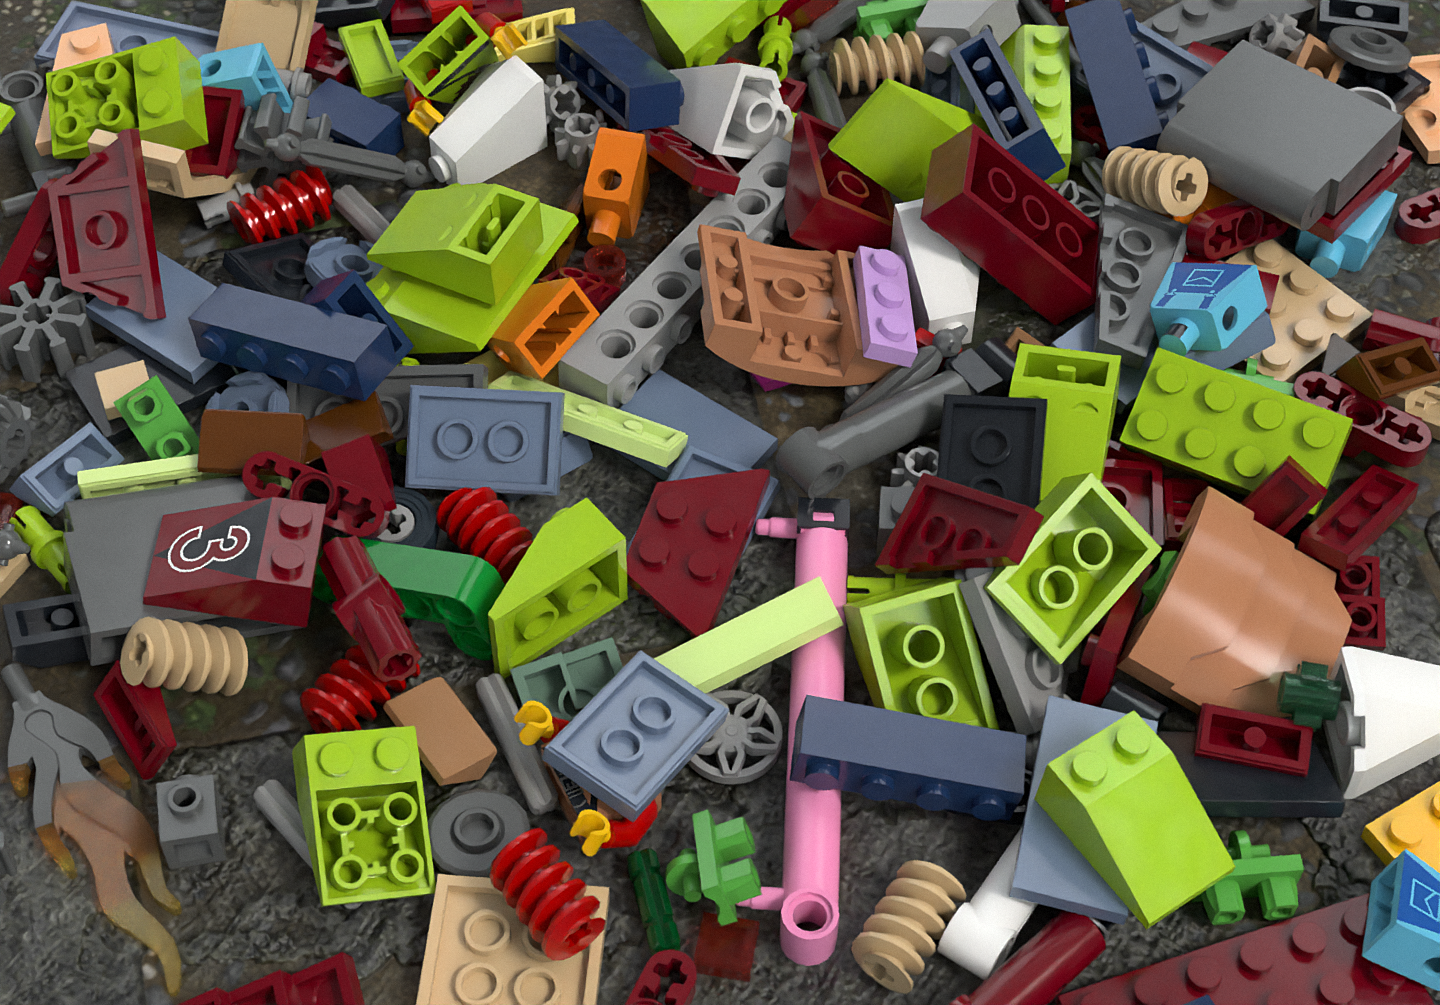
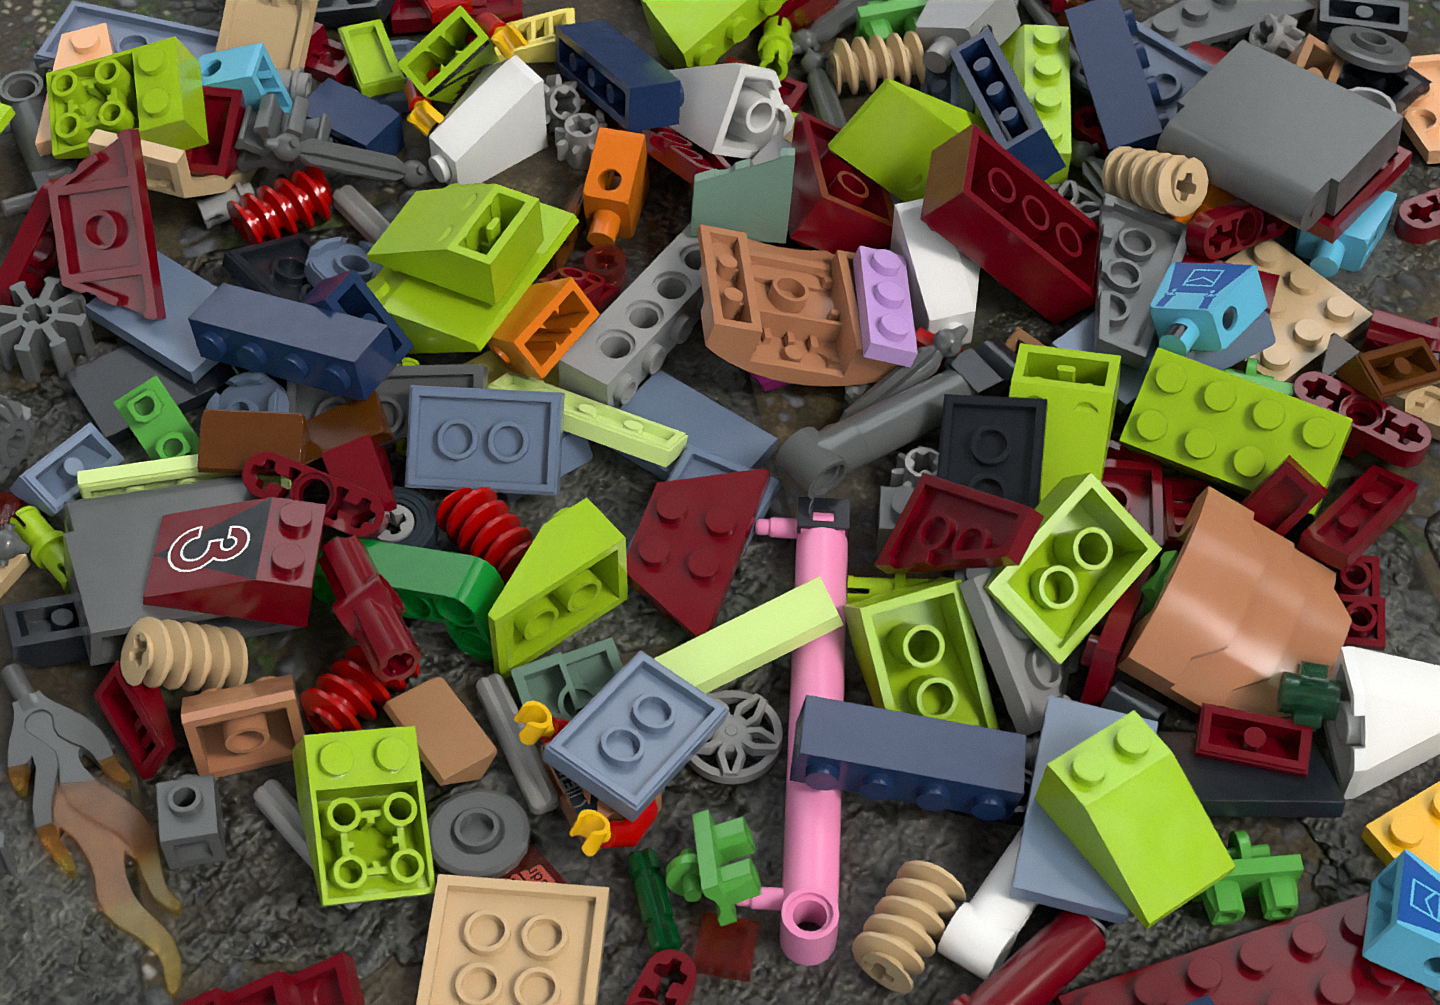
tan tile [94,360,149,420] -> none
red piece [489,828,605,961] -> none
none -> nougat slope [181,674,305,778]
none -> sand green slope [690,147,795,243]

